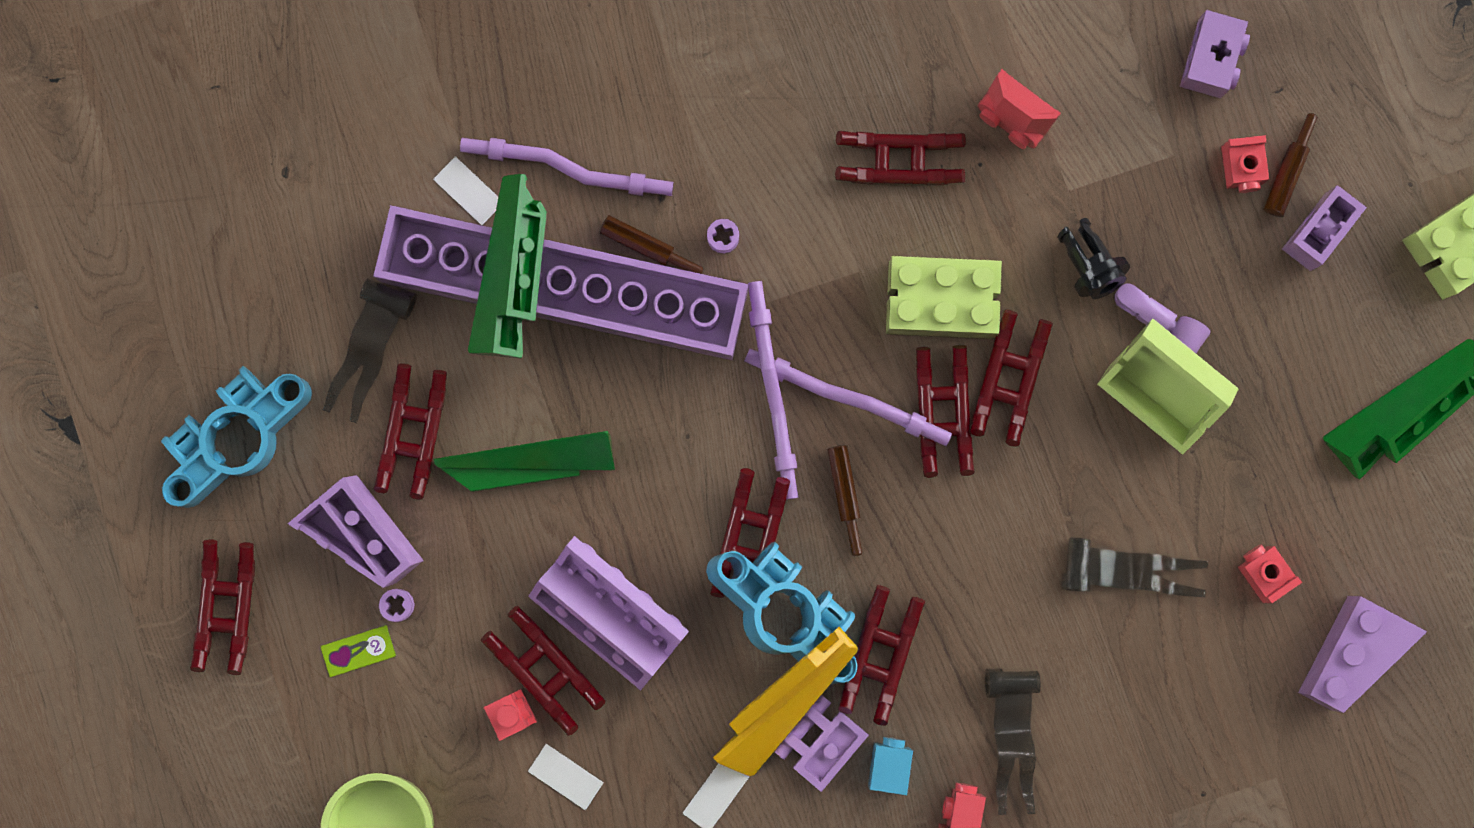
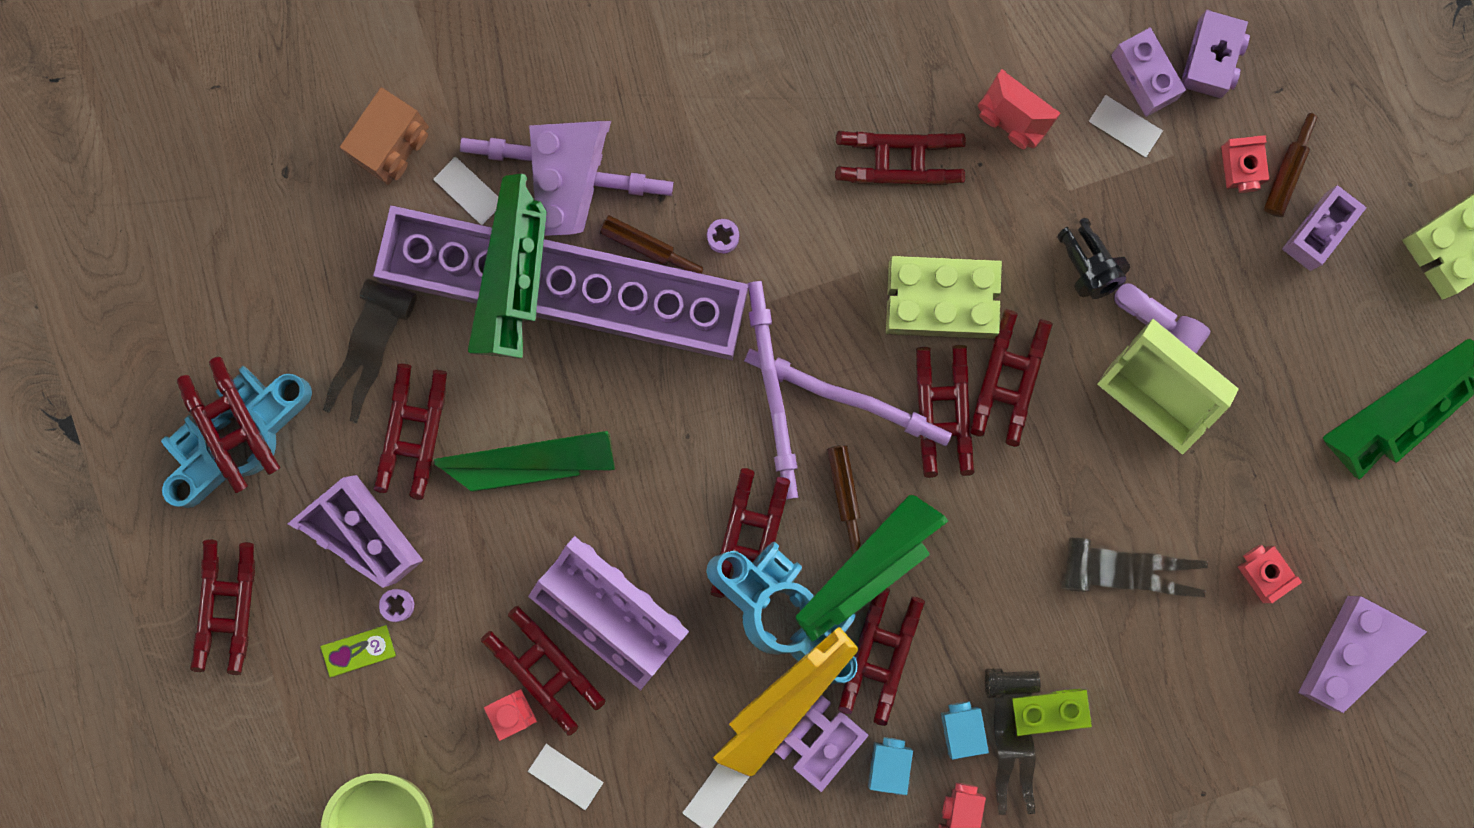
none -> dark red piece [177,357,281,493]
none -> nougat brick [340,87,429,186]
none -> lavender wedge [529,121,611,236]
none -> green wedge [796,495,948,642]
none -> medium azure brick [941,701,989,760]
none -> lime plate [1012,689,1092,736]
none -> white sticker [1089,95,1163,157]
none -> lavender brick [1111,27,1186,117]

